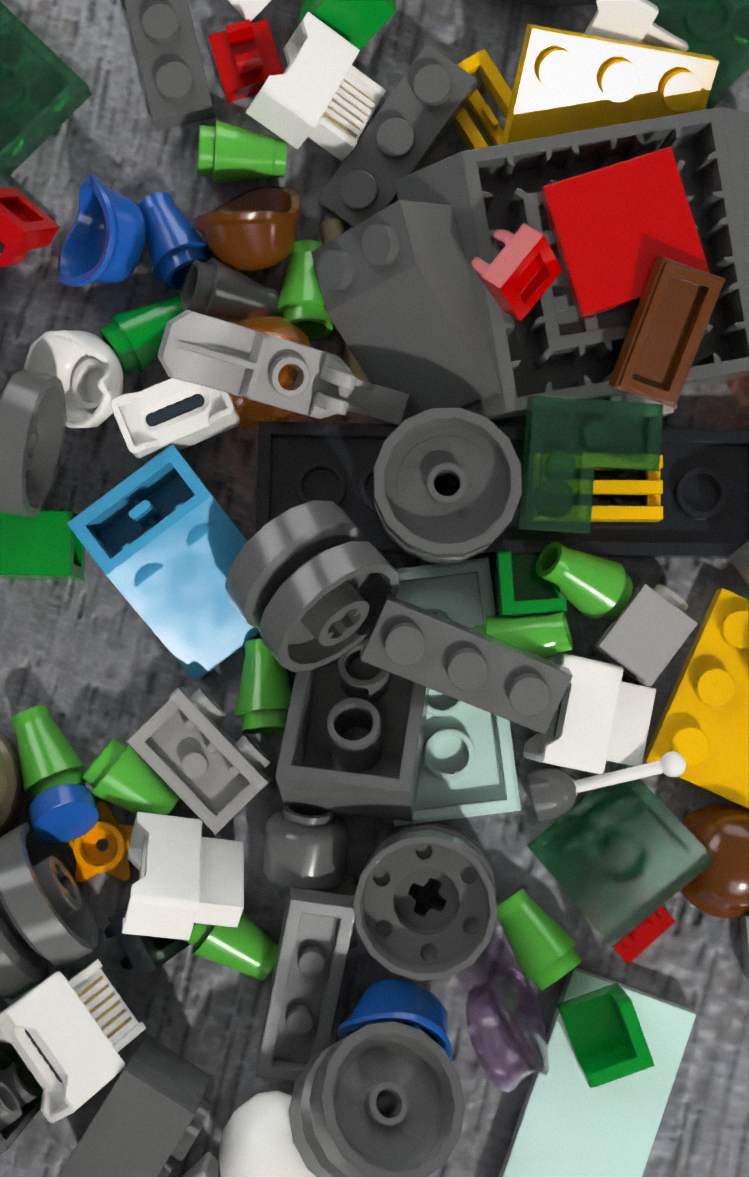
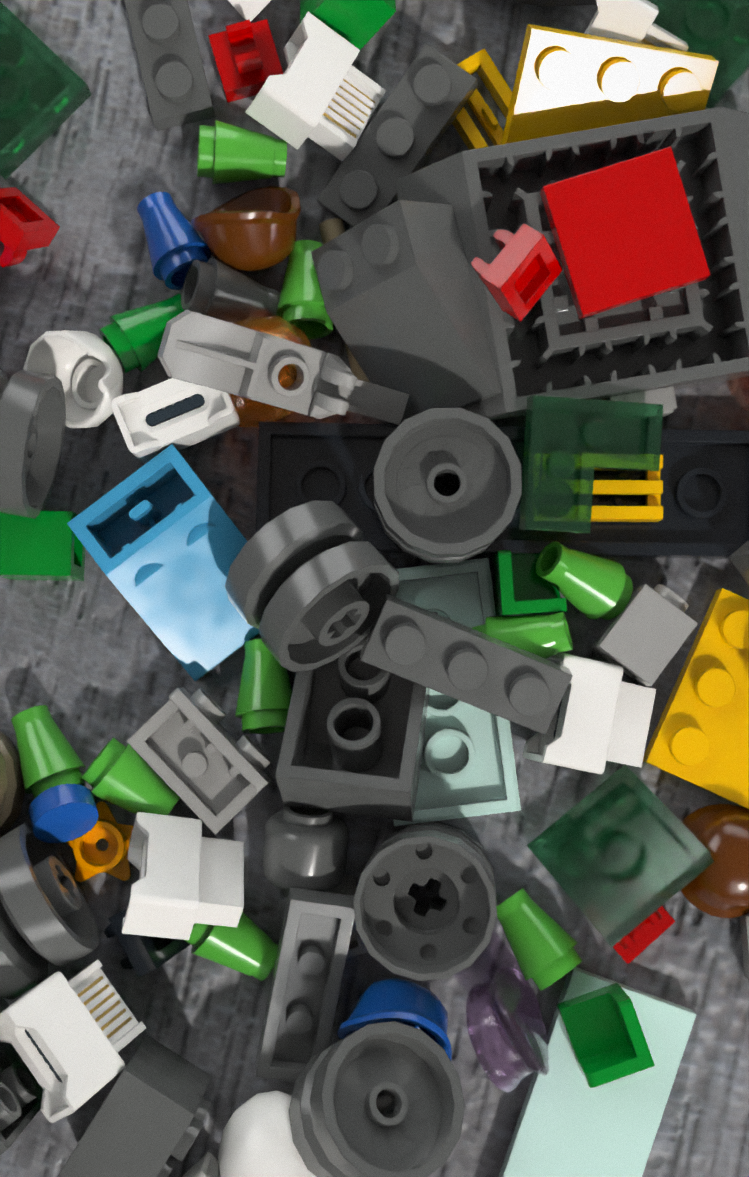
blue helmet [57,174,146,287] -> none
hinge [527,751,686,822] -> none
reddish brown tile [608,256,725,408] -> none

